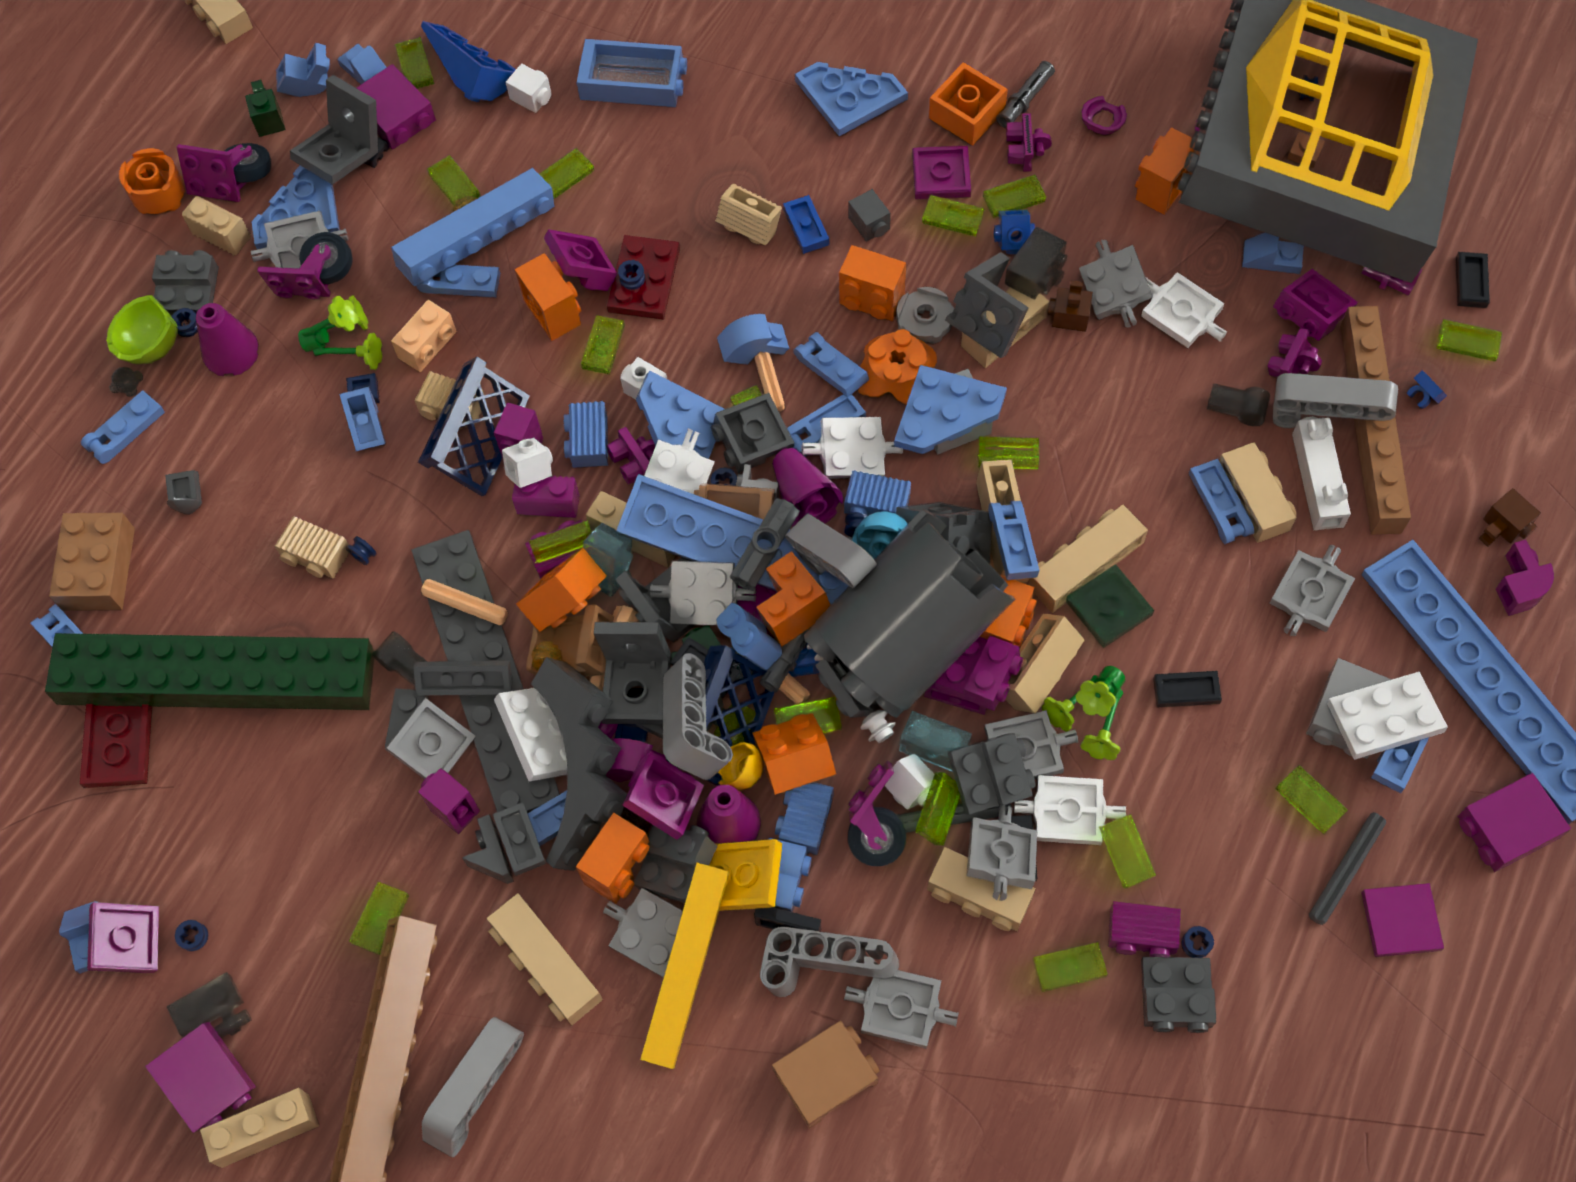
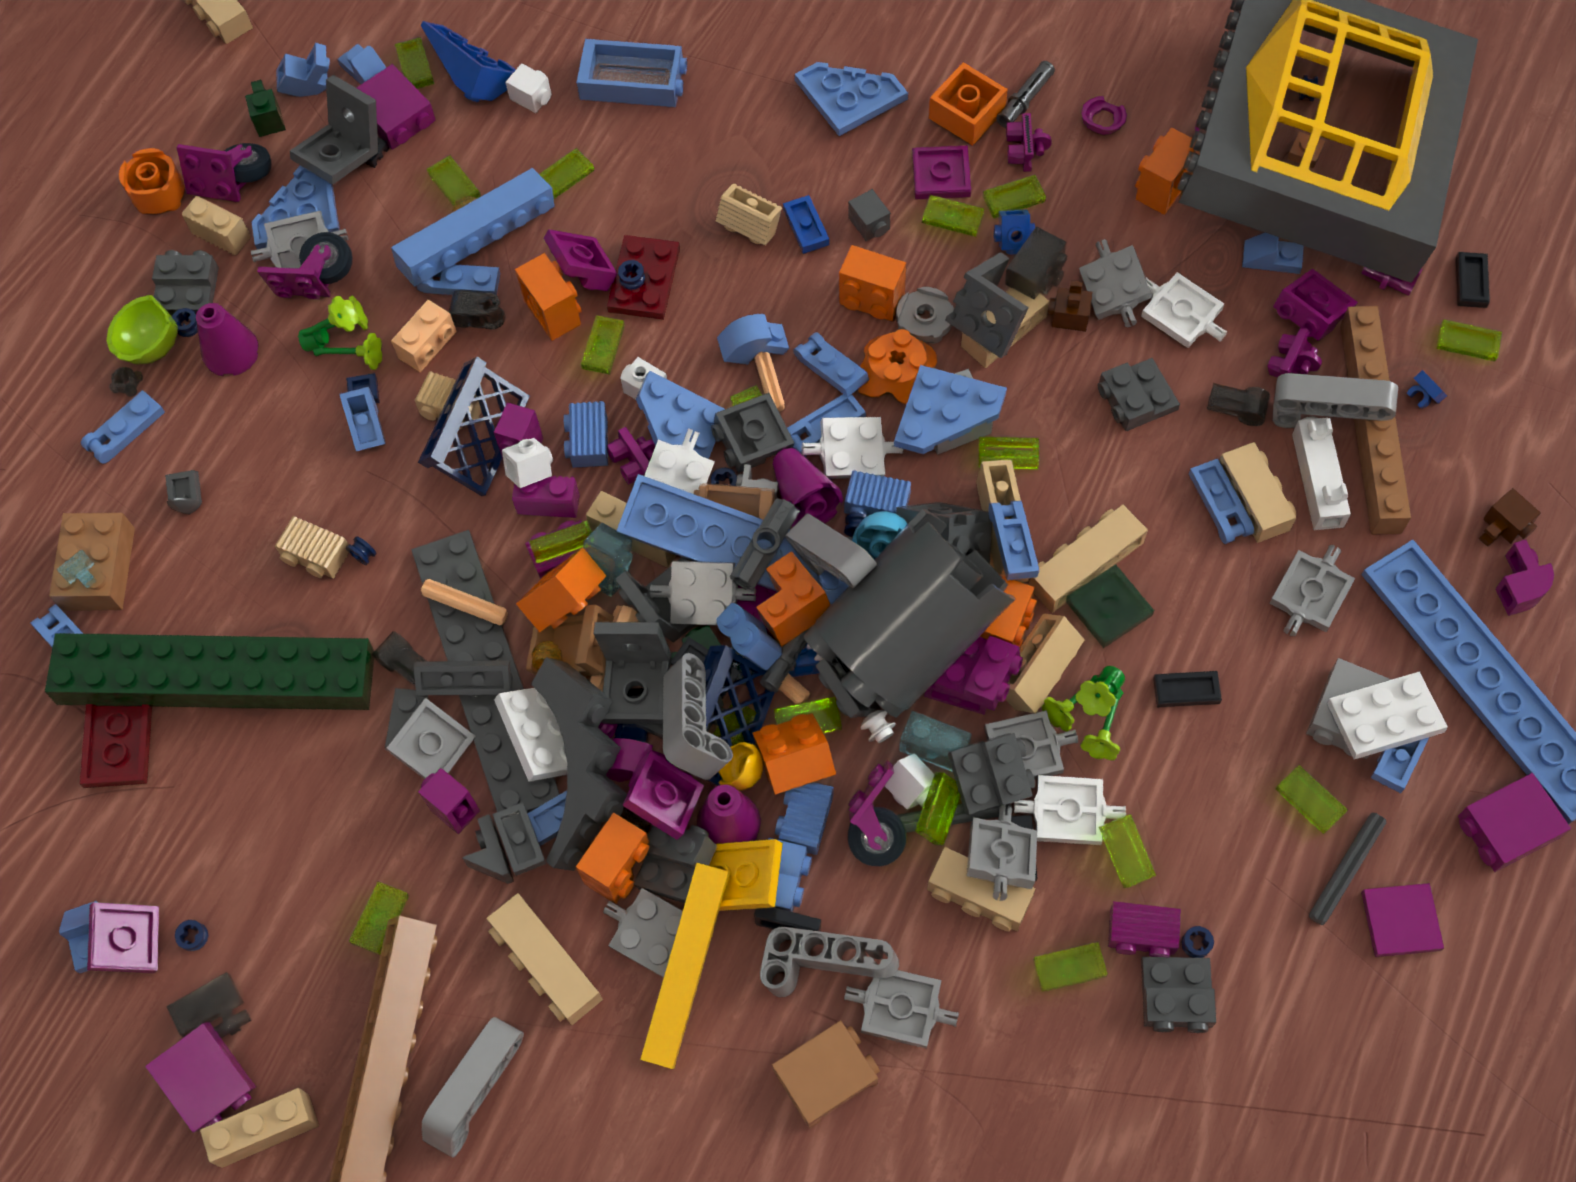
none -> clear light blue tile [56,549,97,588]
none -> clear smoke piece [448,290,506,330]
none -> dark grey plate [1098,358,1180,431]

